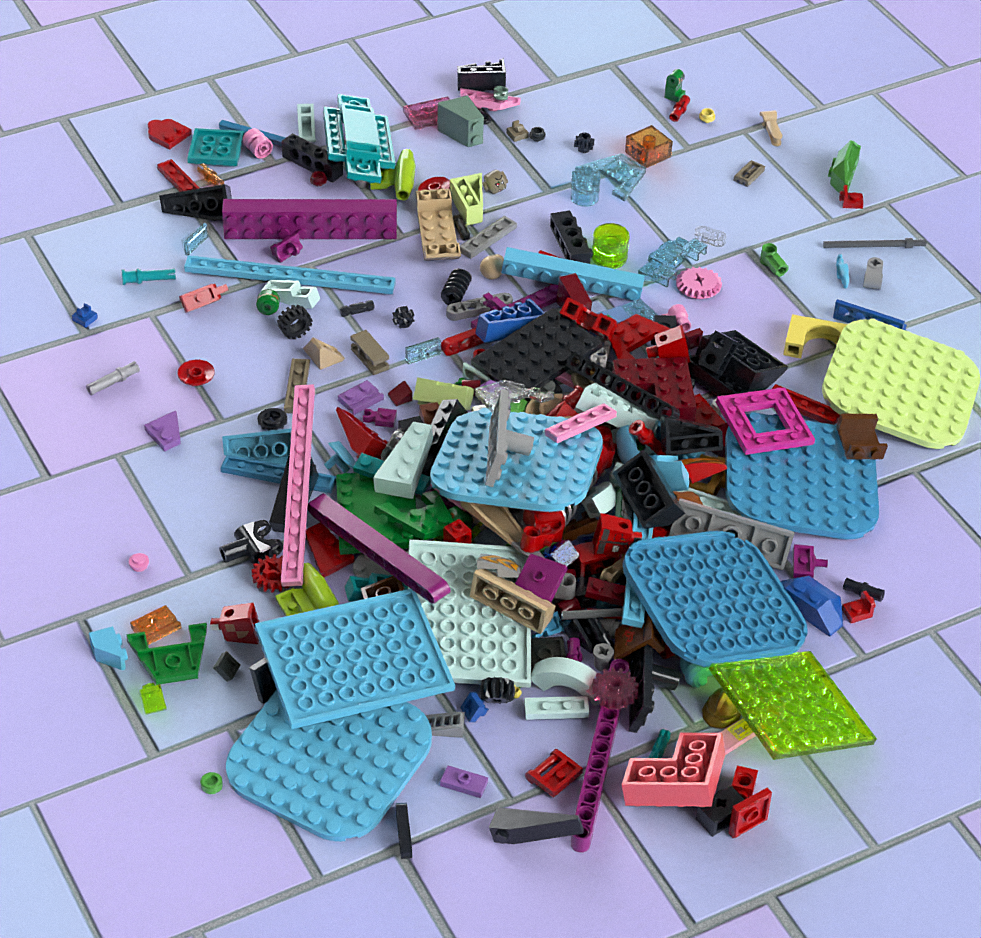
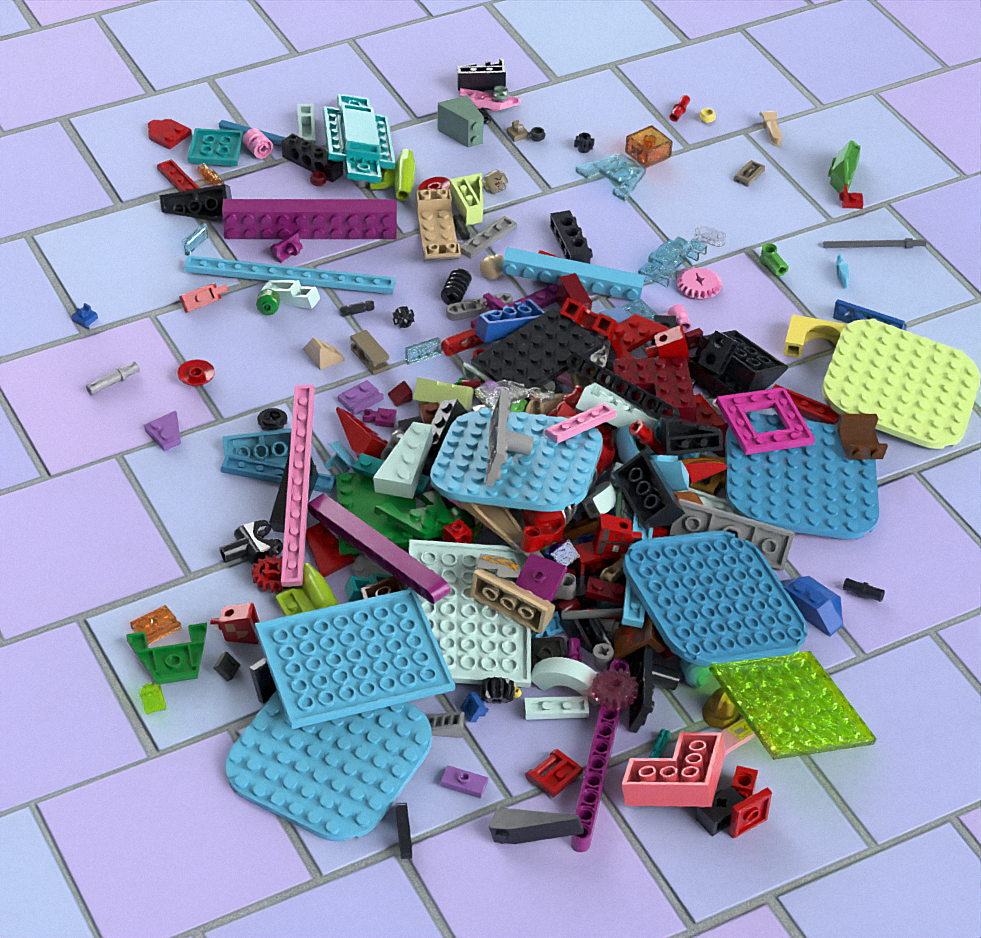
medium azure slope [89,626,128,670] -> none
teal pin [121,268,176,285] -> none
bright pink plate [129,553,149,572] -> none
bright green tile [200,772,223,794] -> none
black tyre [277,305,313,339] -> none
dark tan tile [284,358,310,413] -> none
clear pink plate [403,96,450,130] -> none
clear light blue gear [570,166,601,207] -> none
clear neon green wheel [592,223,630,269] -> none
green leg [664,69,686,102] -> none
magenta plate [793,544,828,578] -> none
red bracket [842,591,876,623] -> none
light grey piece [863,257,883,290] -> none

